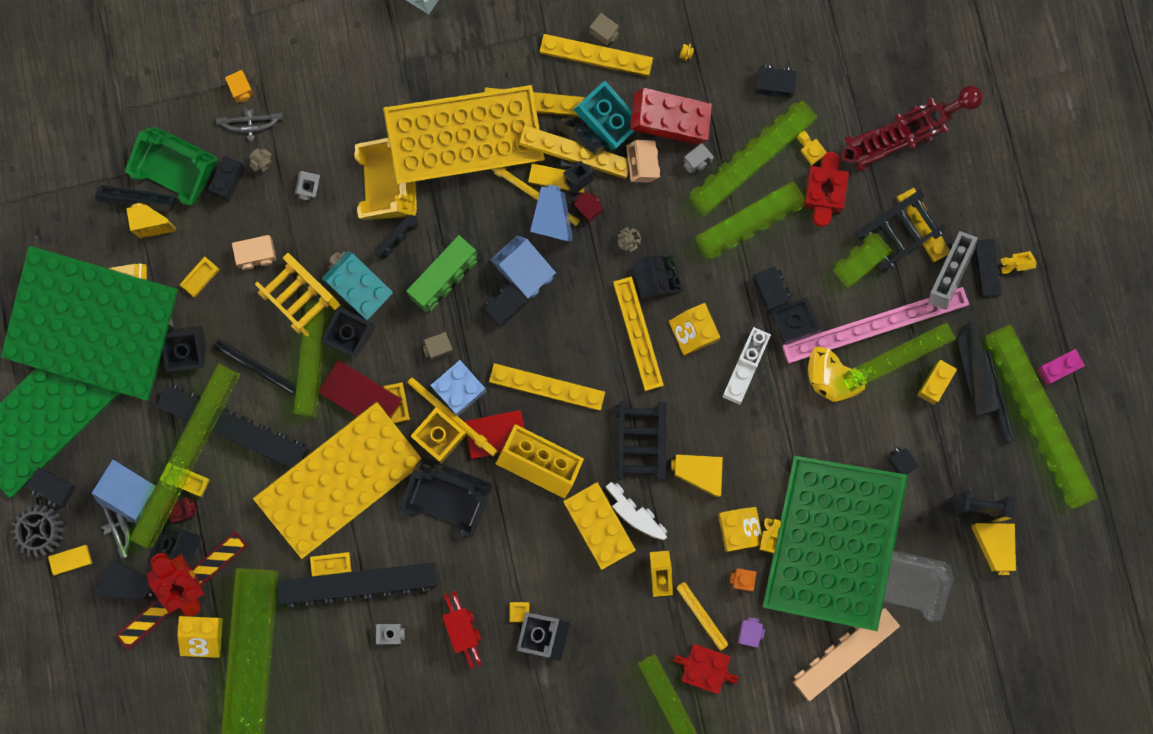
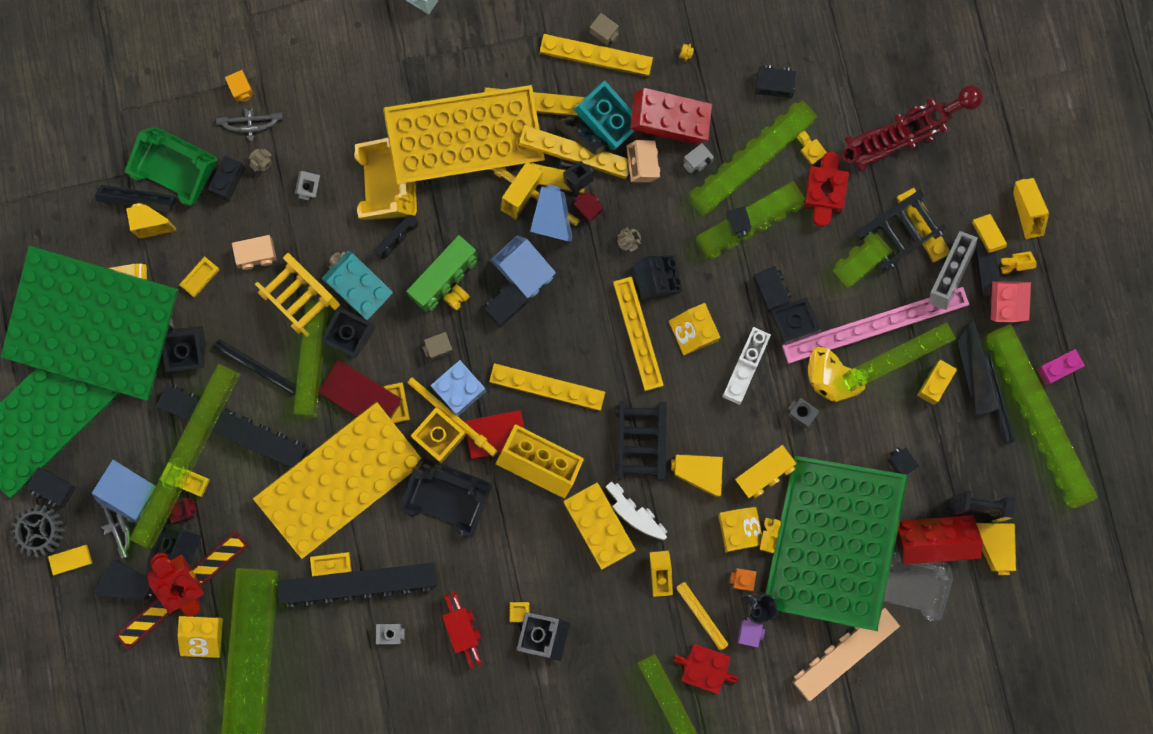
none -> yellow wheel [443,284,470,311]
none -> yellow slope [501,162,543,220]
none -> black brick [725,206,752,238]
none -> yellow brick [735,445,797,498]
none -> black hat [743,592,779,624]
none -> dark grey brick [787,398,819,429]
none -> red brick [896,515,983,565]
none -> yellow tile [972,214,1007,253]
none -> coral slope [990,282,1031,322]
none -> yellow slope [1013,178,1049,240]

